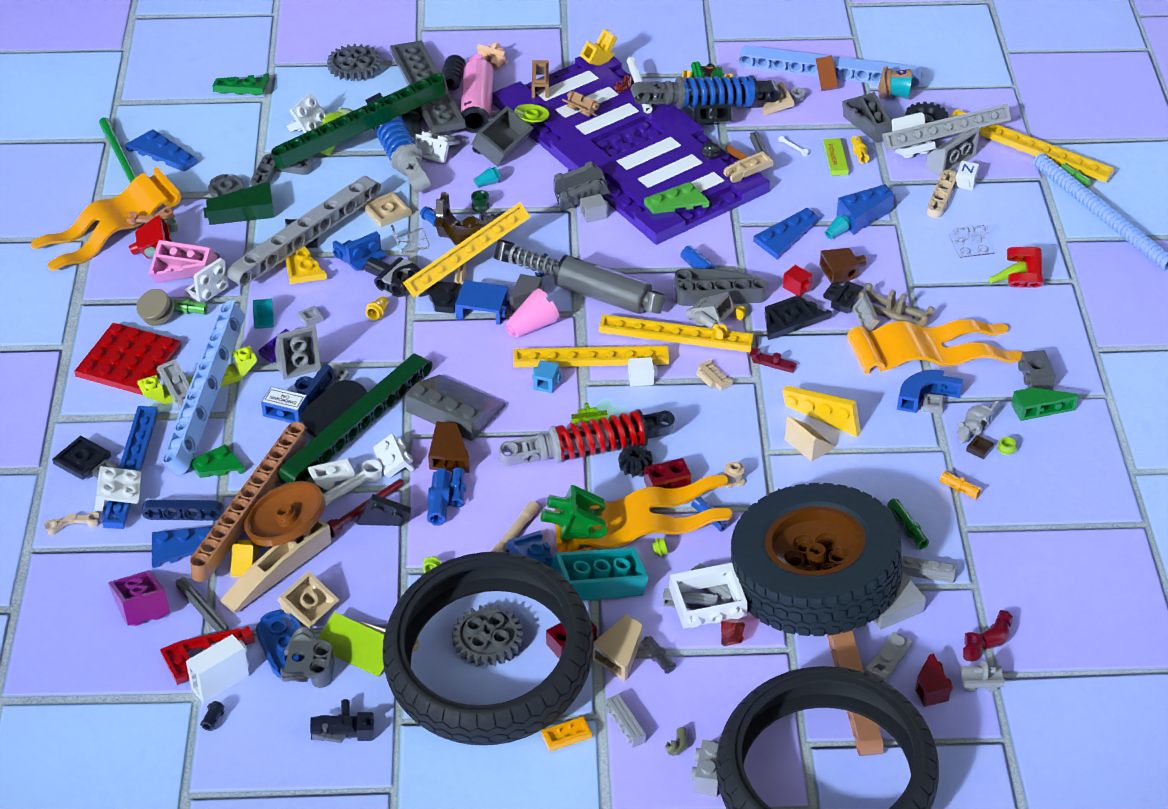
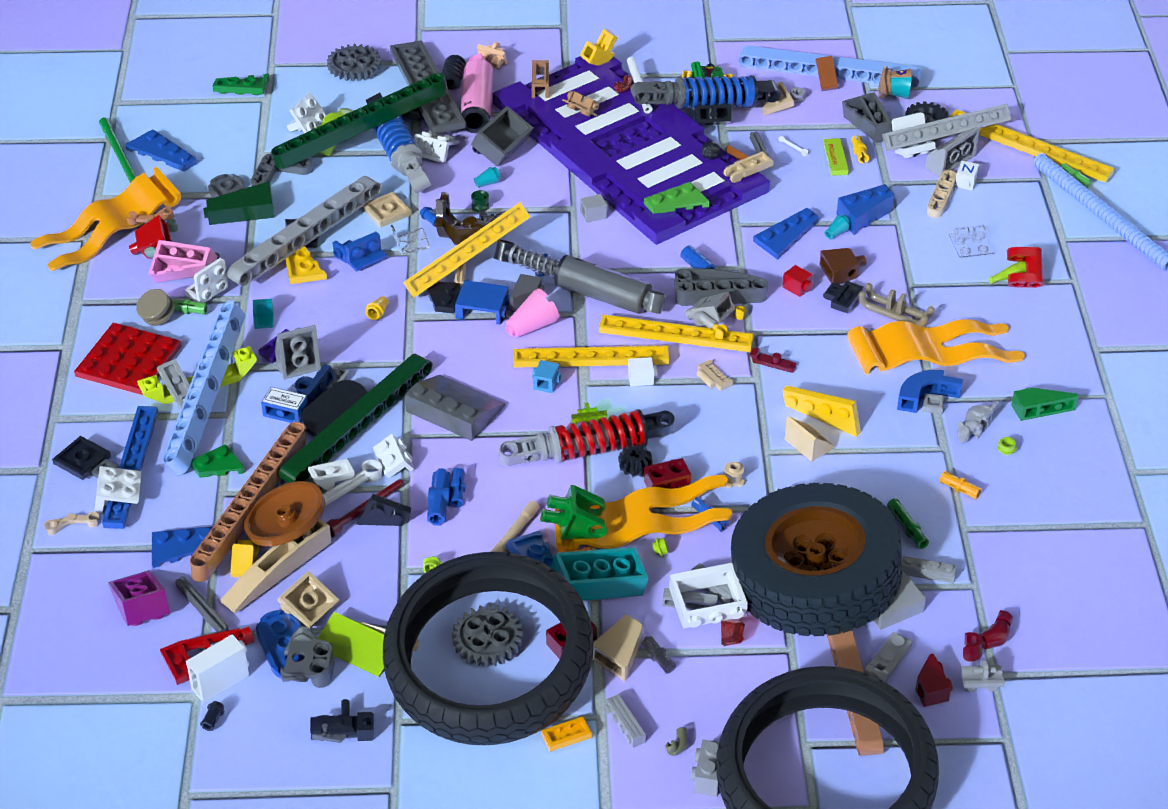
dark blue beam [141,500,224,521] -> none
light grey tile [297,306,324,327] -> none
black connector [365,257,421,297] -> none
reddish brown slope [428,421,470,473] -> none
lime dish [515,104,549,124] -> none
dark grey piece [553,161,610,212] -> none
black wing [764,295,832,340] -> none
light grey plate [852,295,880,332] -> none
dark brown tile [966,435,994,460] -> none
dark grey brick [1018,350,1056,390] -> none

